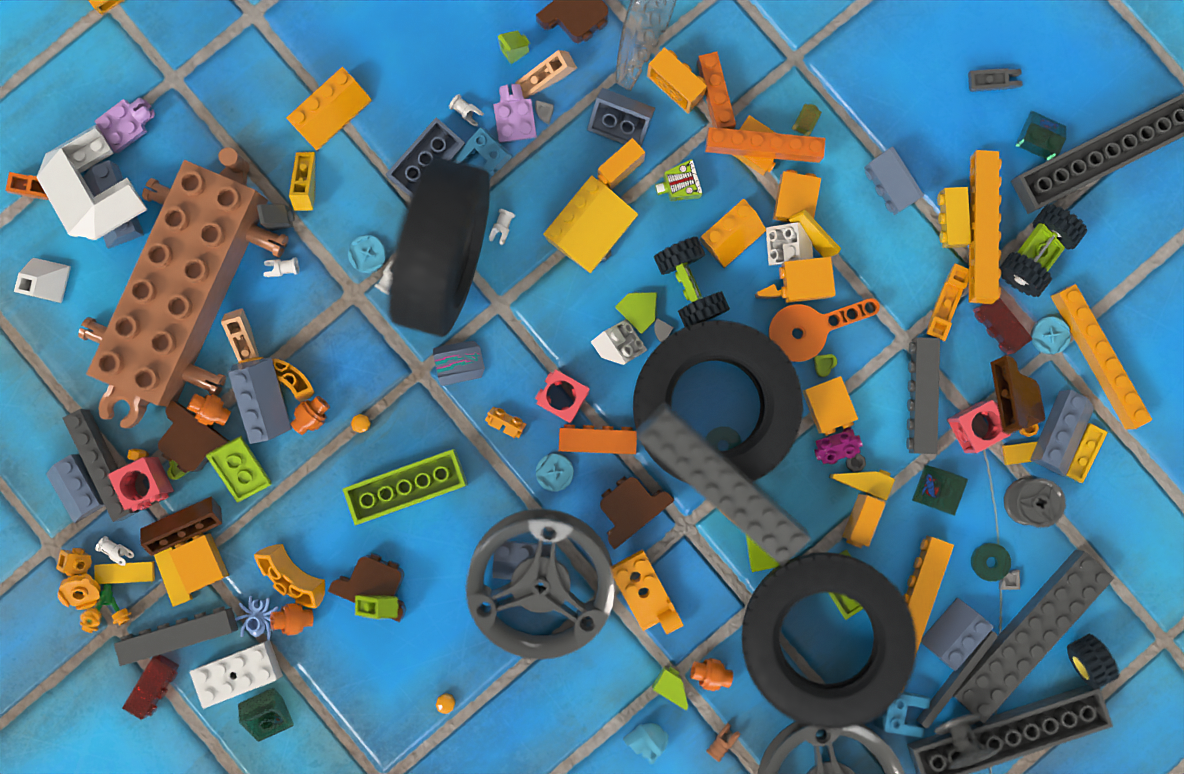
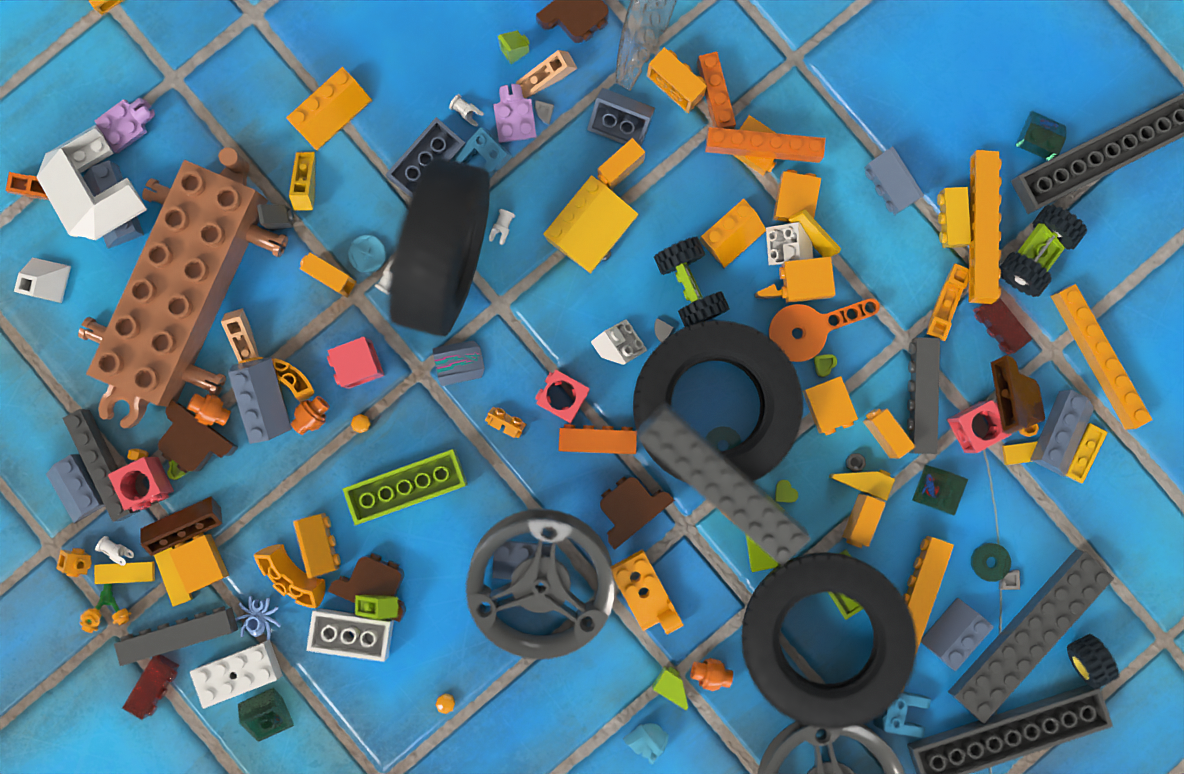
light orange plate [58,574,101,610] -> none
lime tile [206,436,272,503] -> none
white piece [264,258,299,277] -> none
orange piece [270,603,313,636] -> none
medium azure tile [536,454,574,492] -> none
lime slope [615,292,658,334] -> none
torso [655,159,702,201] -> none
nougat hinge [706,723,741,762] -> none
clear yellow brick [792,104,822,136] -> none
magenta brick [814,427,863,464] -> none
dark grey tile [916,630,998,729] -> none
dark grey piece [934,714,998,769] -> none
dark grey hinge [968,68,1023,92] -> none
dark grey piece [1004,478,1066,528] -> none
medium azure tile [1031,317,1071,355] -> none
none -> light orange slope [293,513,341,579]
none -> light orange brick [299,252,357,298]
none -> white brick [306,608,394,662]
none -> coral brick [327,337,385,389]
none -> lime tile [775,480,798,503]
none -> light orange brick [863,408,915,459]

